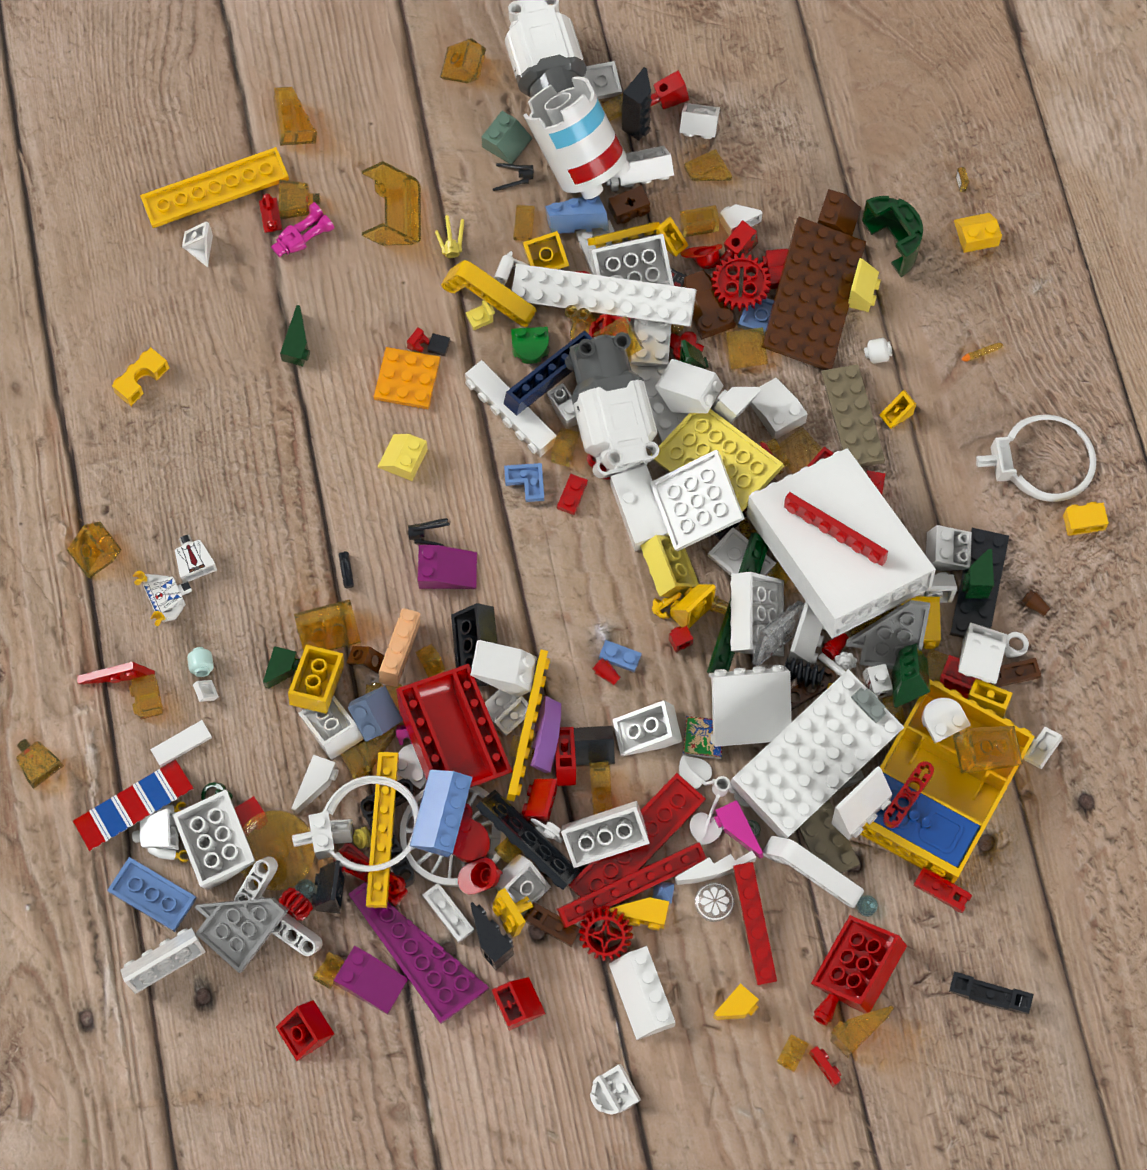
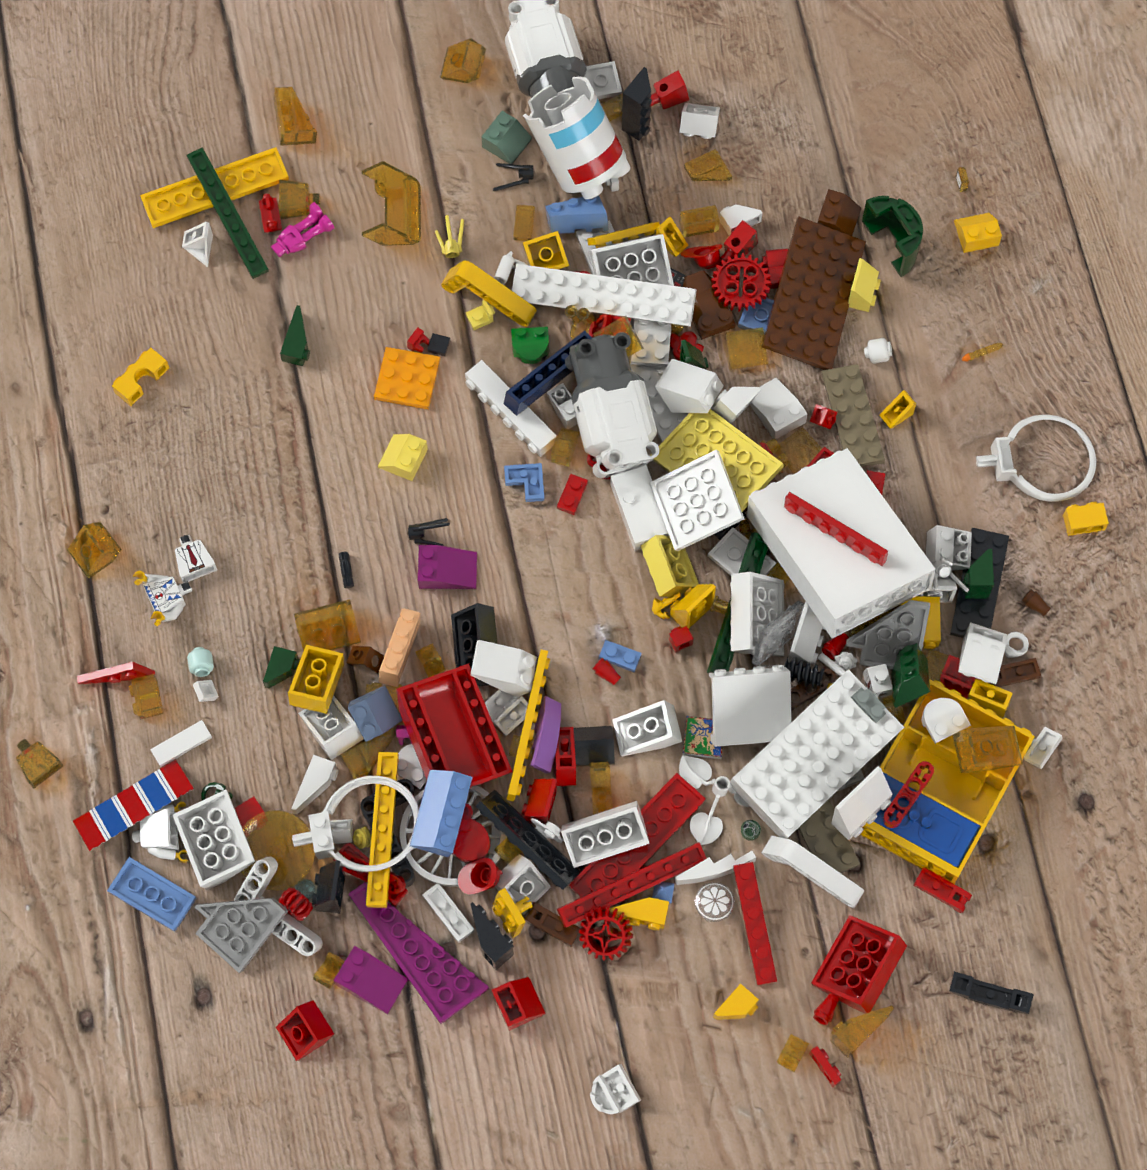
white slope [121,928,206,994] -> none
reddish brown brick [608,185,650,224] -> none
white slope [609,946,675,1040] -> none
white slope [618,145,674,187] -> none
dark pink slope [714,800,763,859] -> none
clear light blue tile [857,895,878,917] -> none
none -> dark green plate [186,147,269,279]
none -> red bracket [810,404,837,429]
none -> white plant [933,557,969,592]

